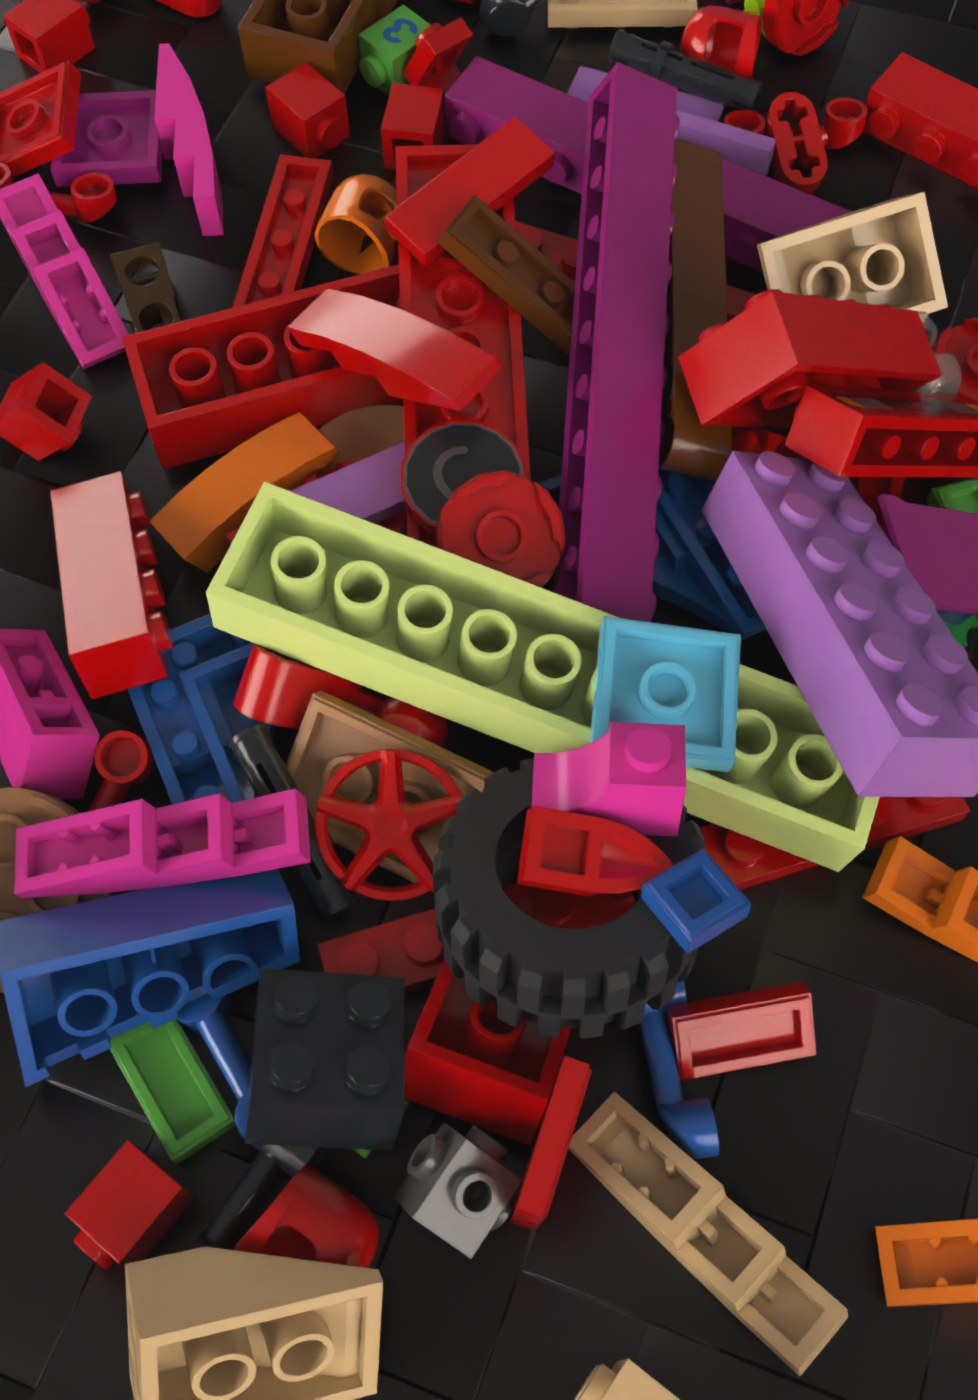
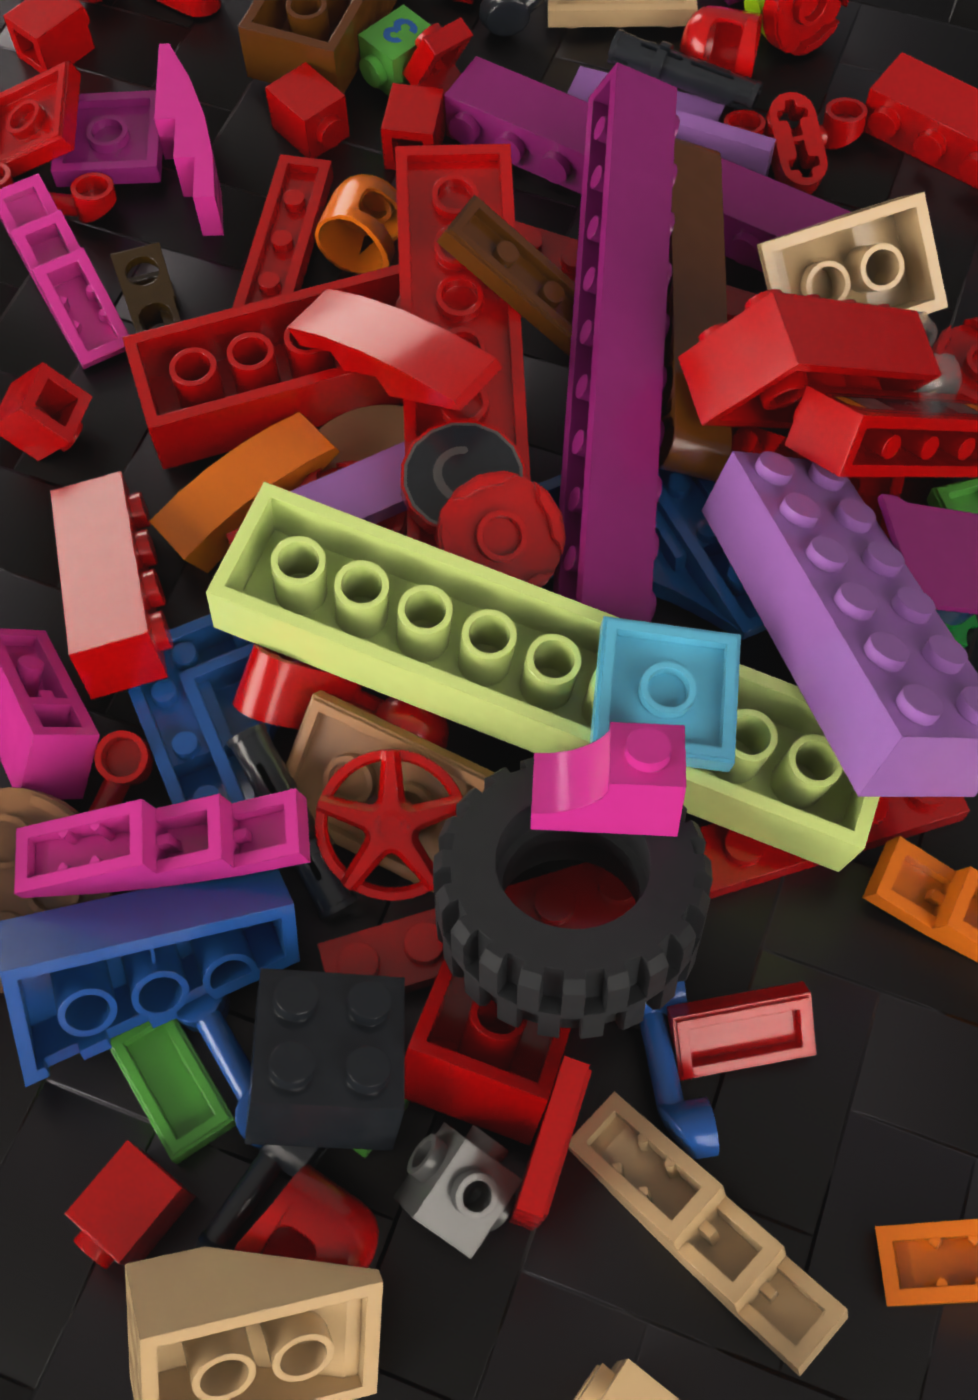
red tile [384,117,555,267] -> none
red plate [517,805,674,897] -> none
blue tile [641,848,751,954] -> none

